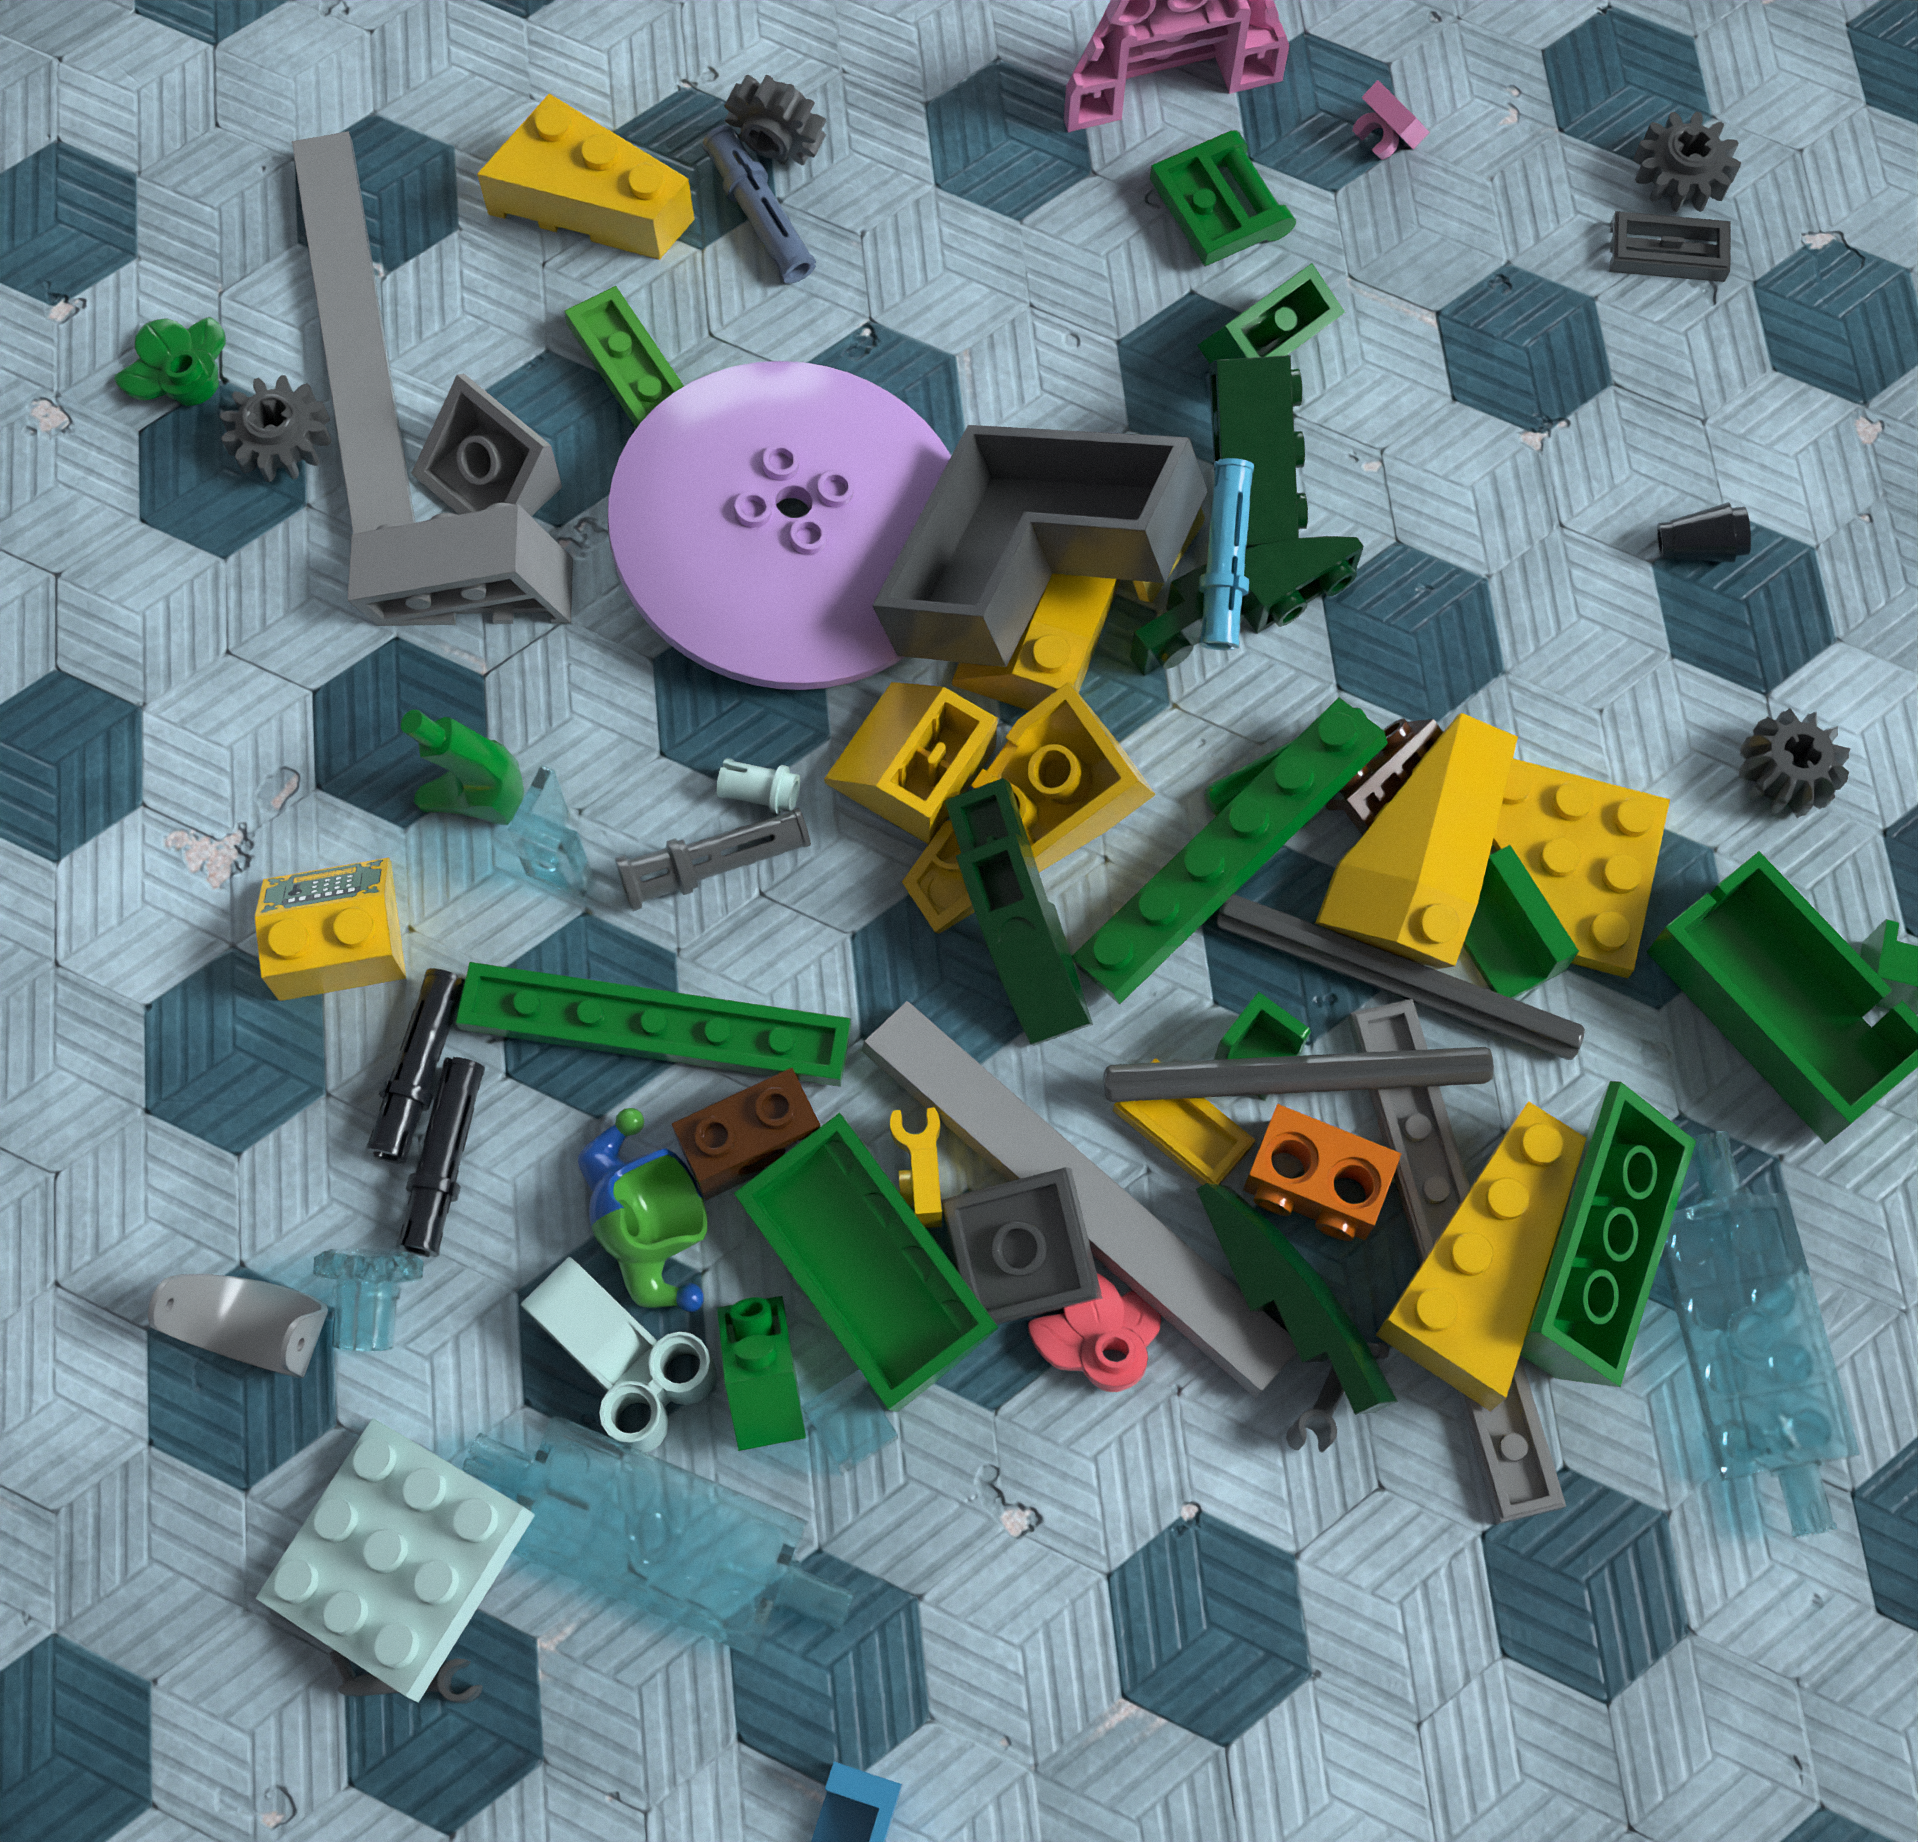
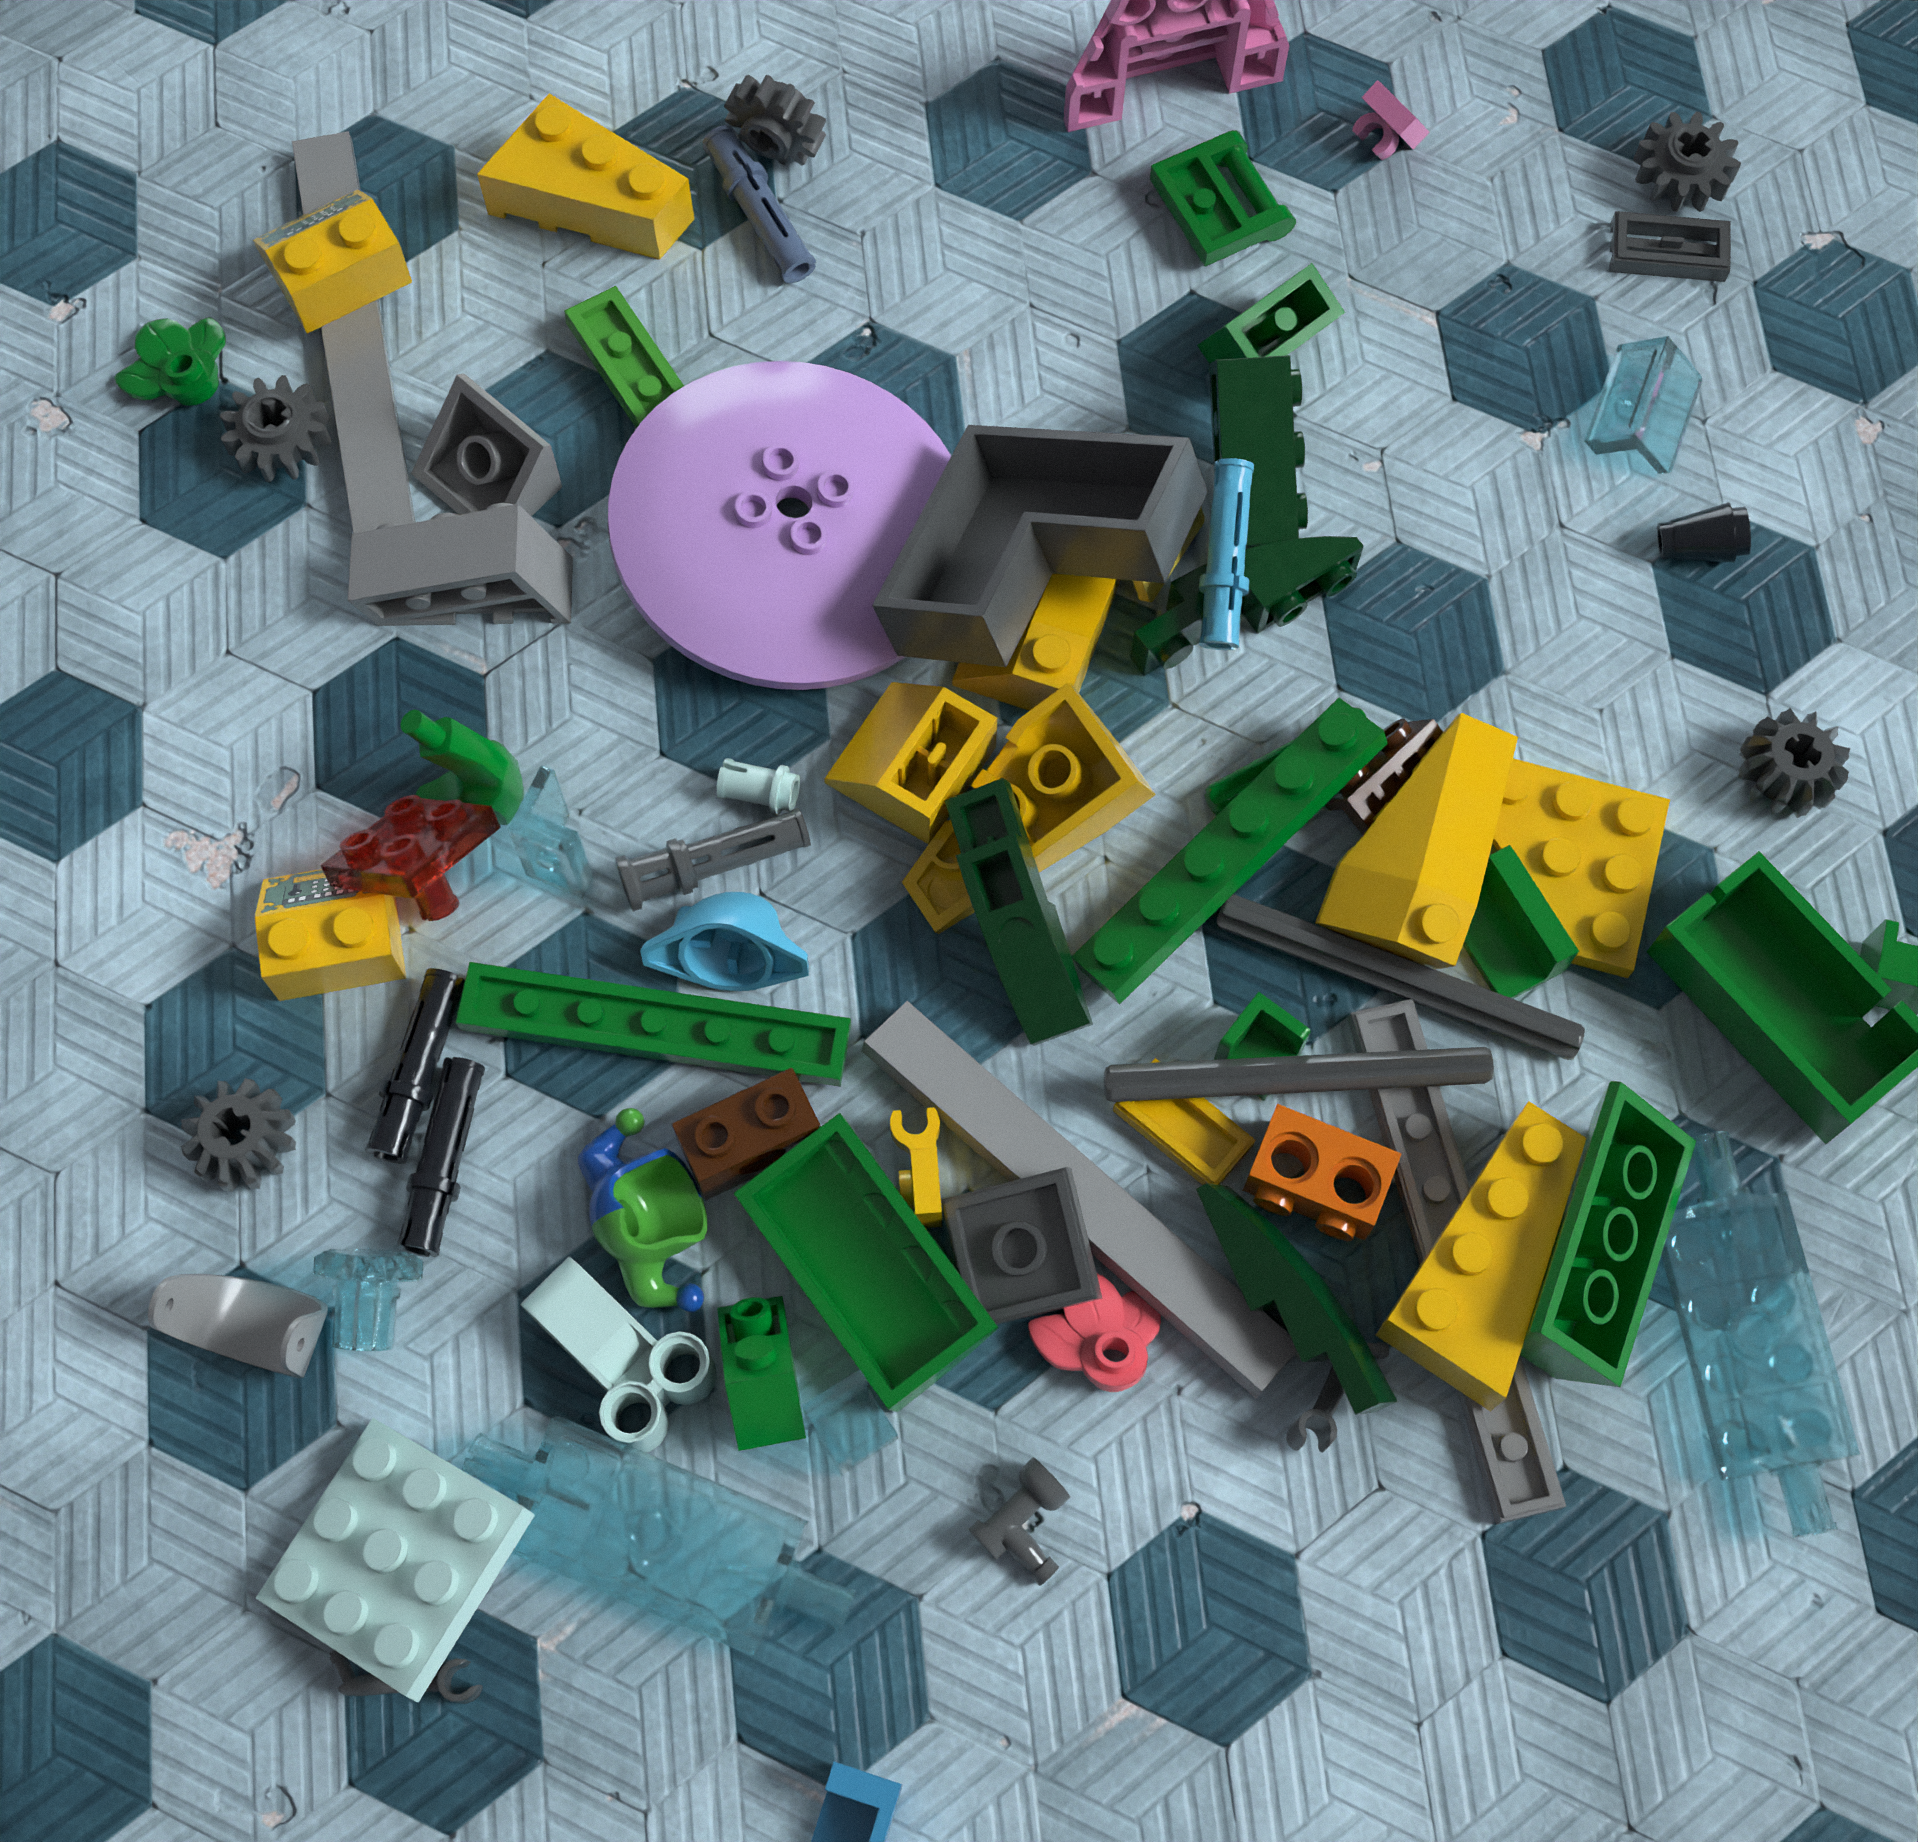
none -> dark grey gear [181,1078,296,1192]
none -> yellow slope [253,189,412,334]
none -> clear red plate [320,795,501,921]
none -> medium azure hat [640,892,809,991]
none -> dark grey piece [968,1457,1070,1586]
none -> clear light blue panel [1584,336,1702,474]

